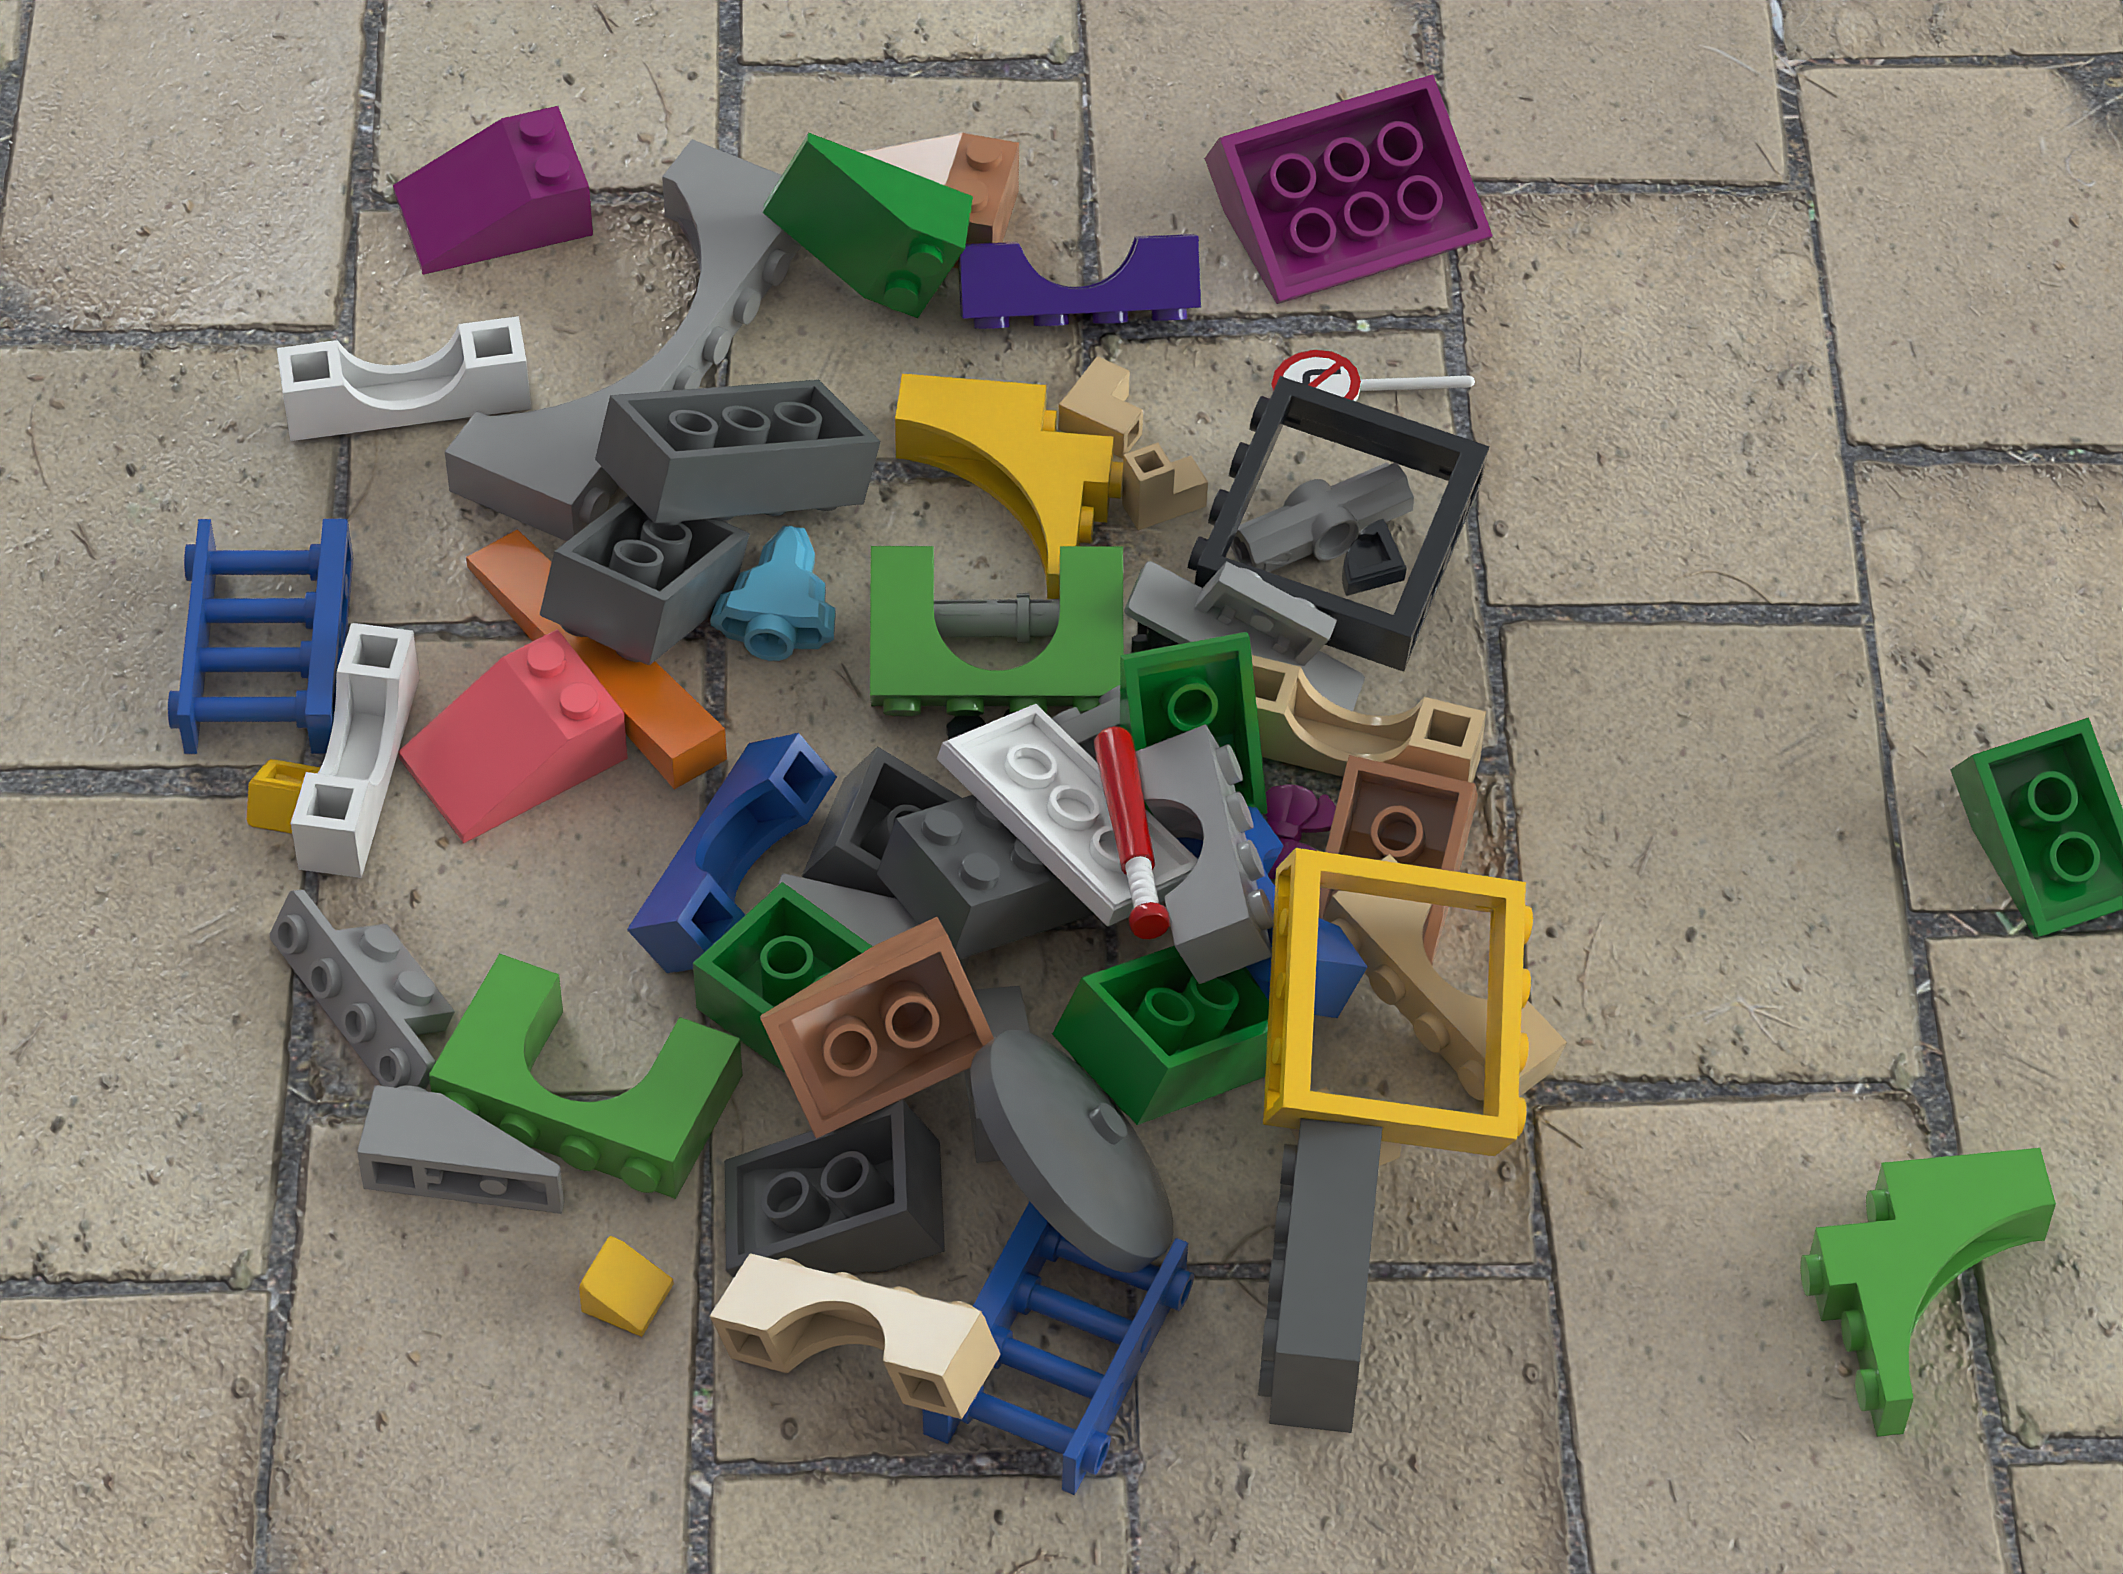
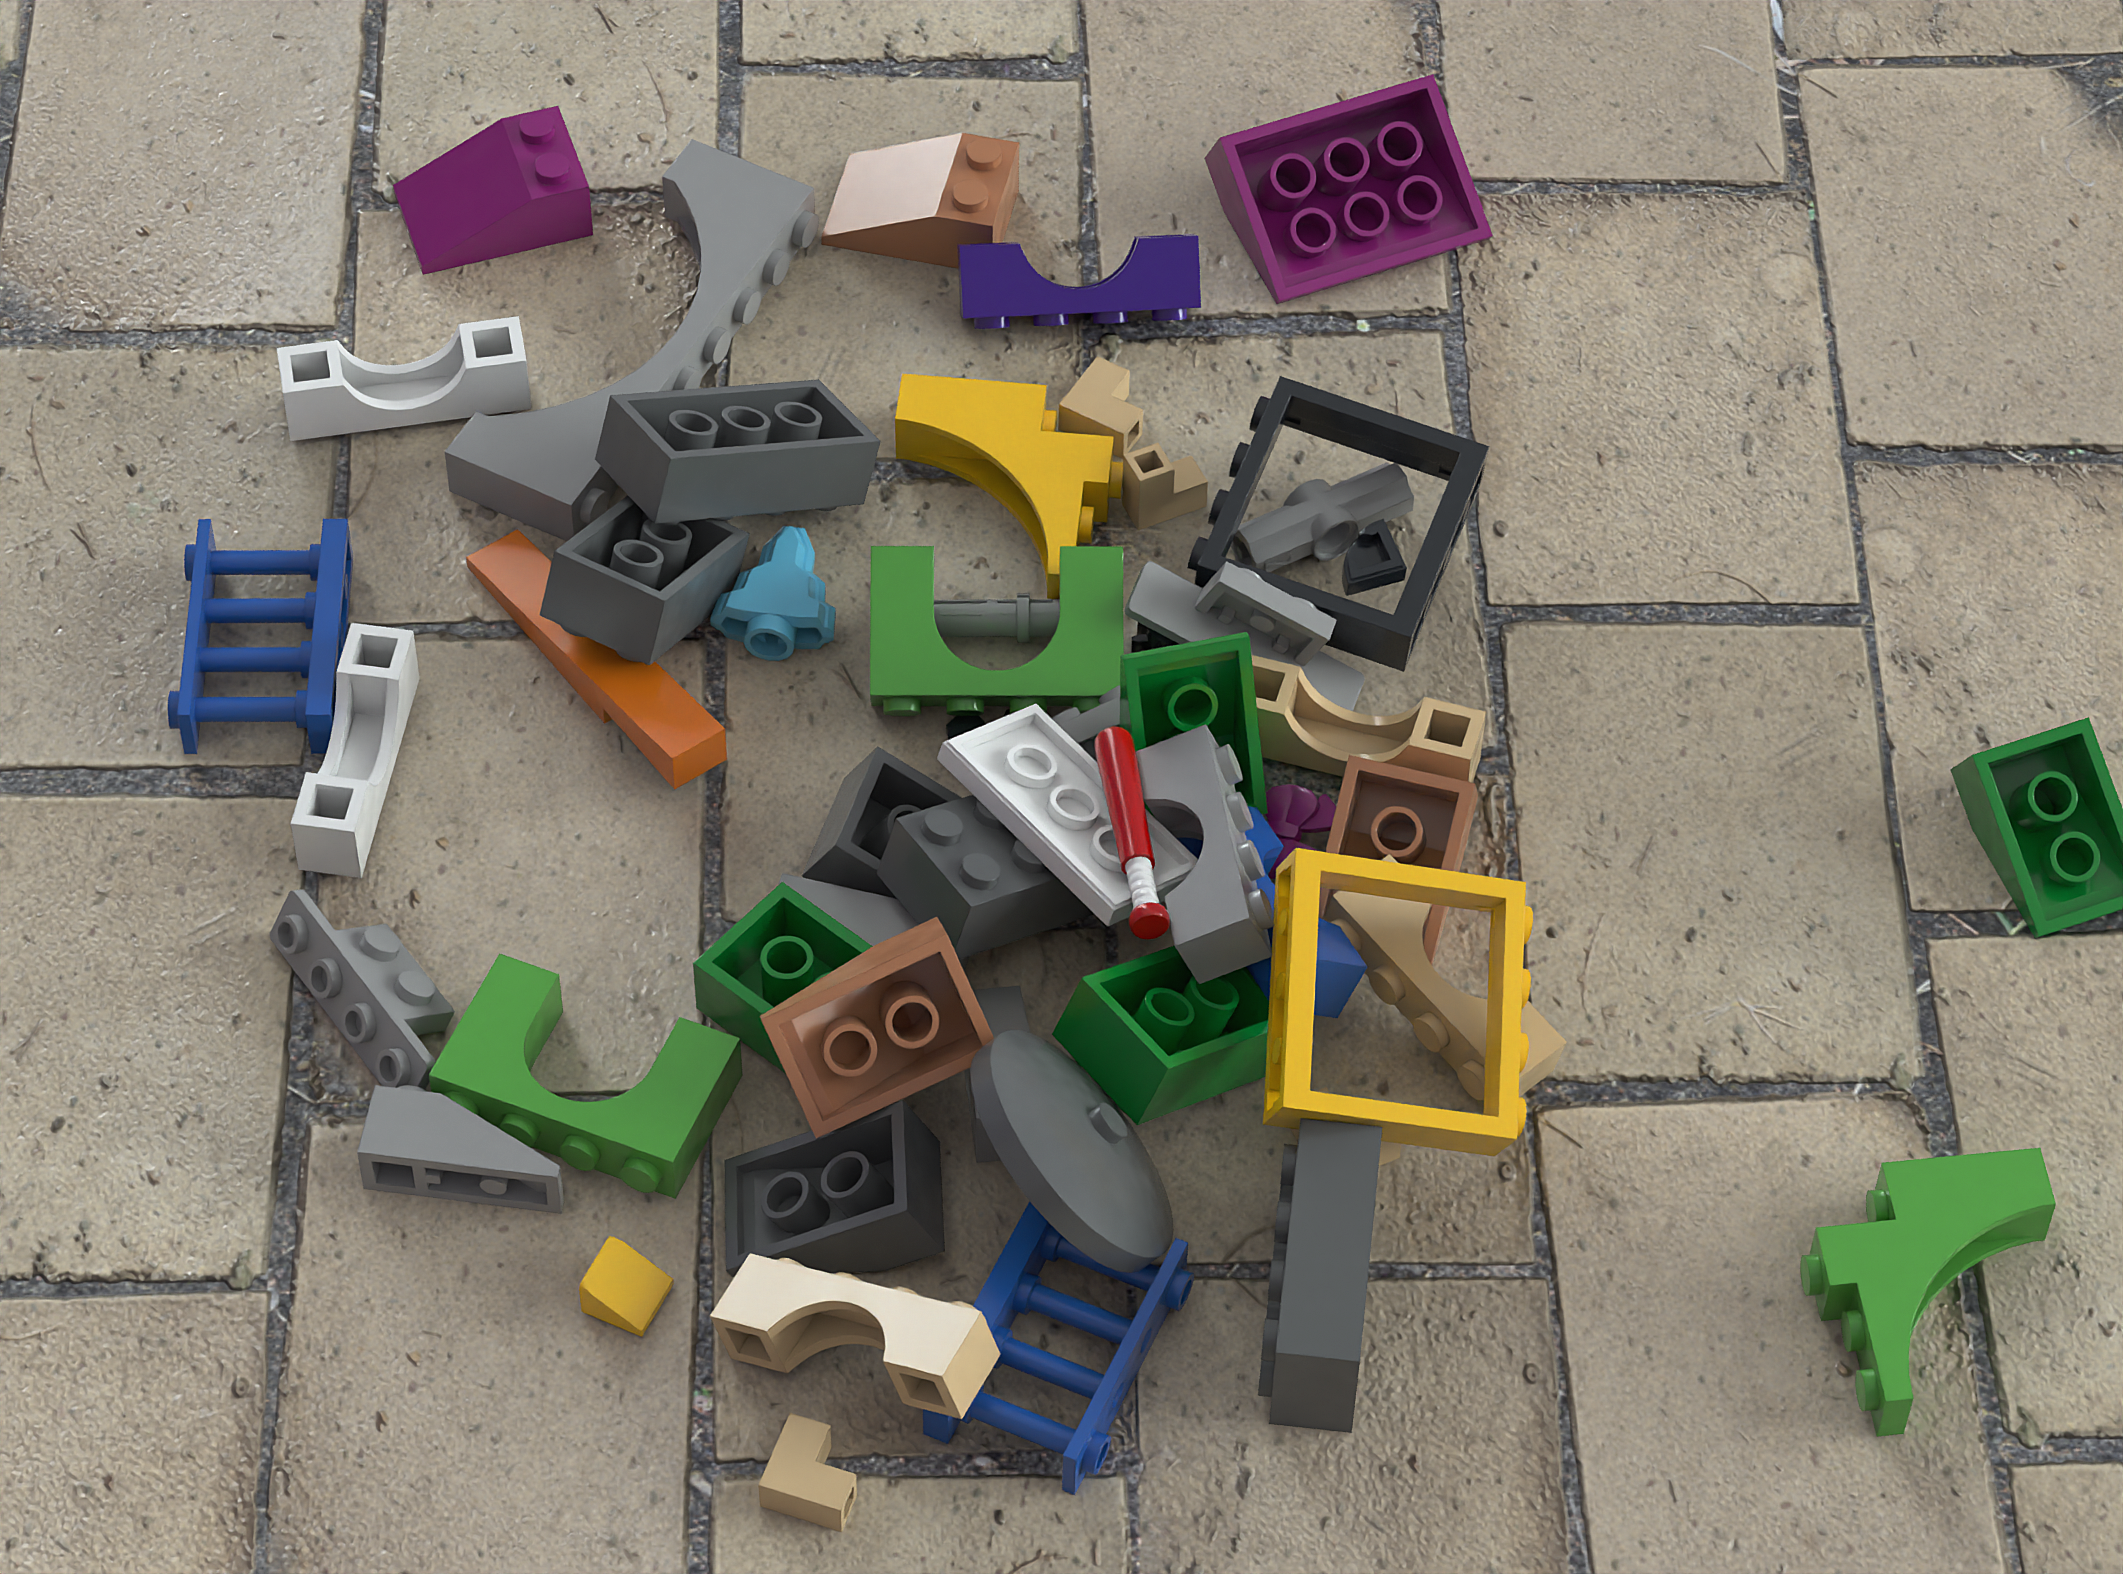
yellow slope [246,759,321,834] -> none
coral slope [398,629,628,843] -> none
blue arch [627,733,837,973] -> none
green slope [762,132,973,318] -> none
white piece [1271,350,1475,401] -> none
none -> tan piece [758,1413,857,1532]

